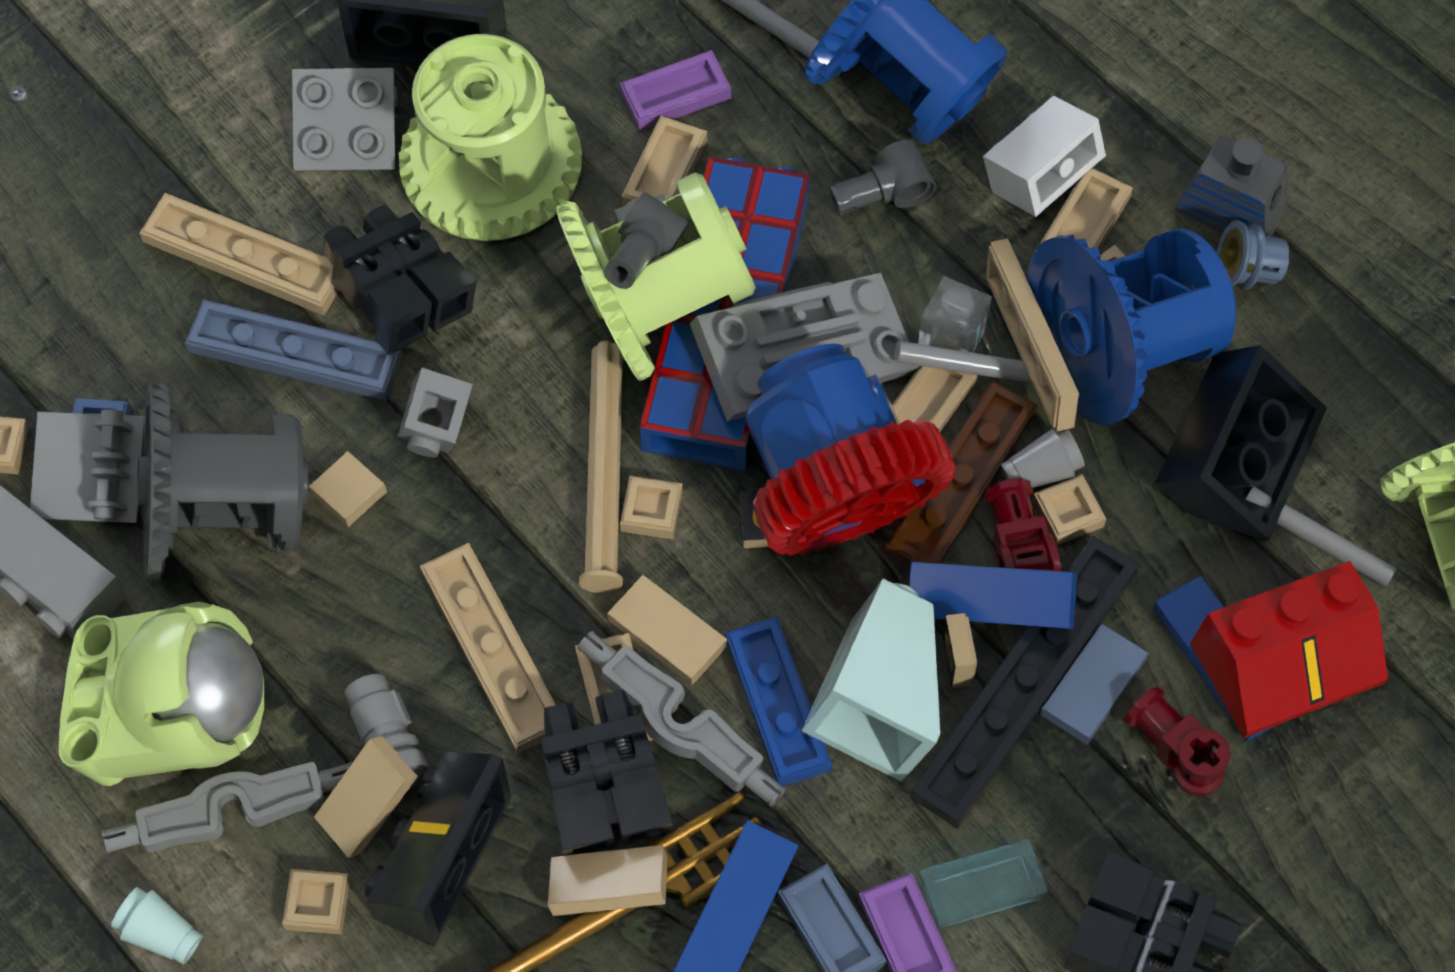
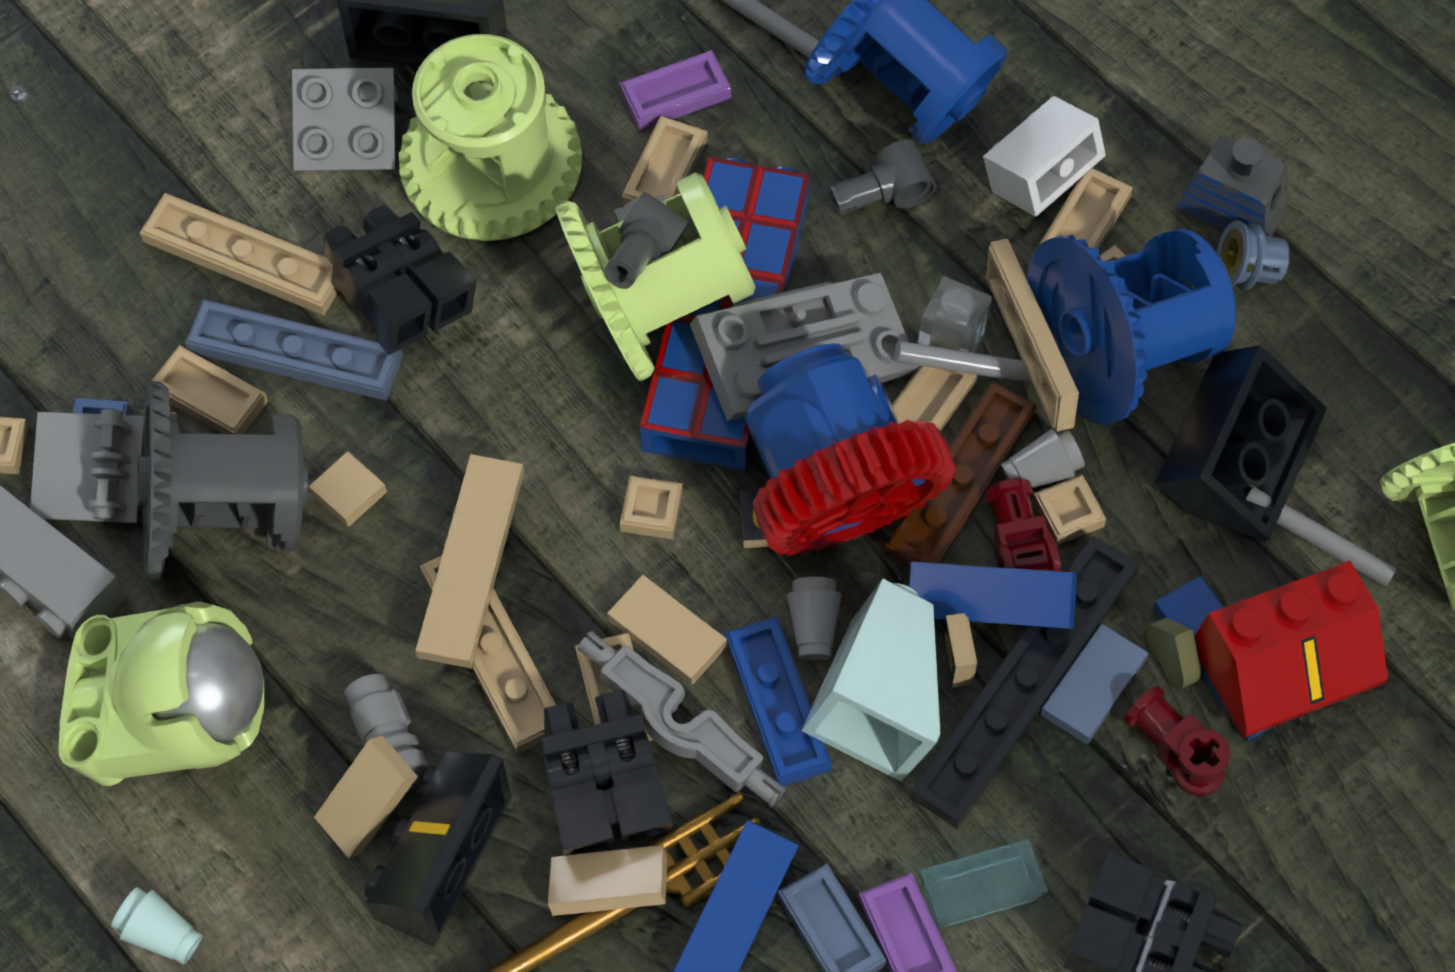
light grey piece [102,761,353,854] -> none
tan tile [282,869,350,935] -> none
light grey brick [397,368,473,457] -> none
tan axle [579,341,623,593] -> none
none -> tan tile [152,345,268,434]
none -> tan tile [415,454,524,669]
none -> light grey cone [787,577,842,661]
none -> olive tile [1145,618,1201,689]

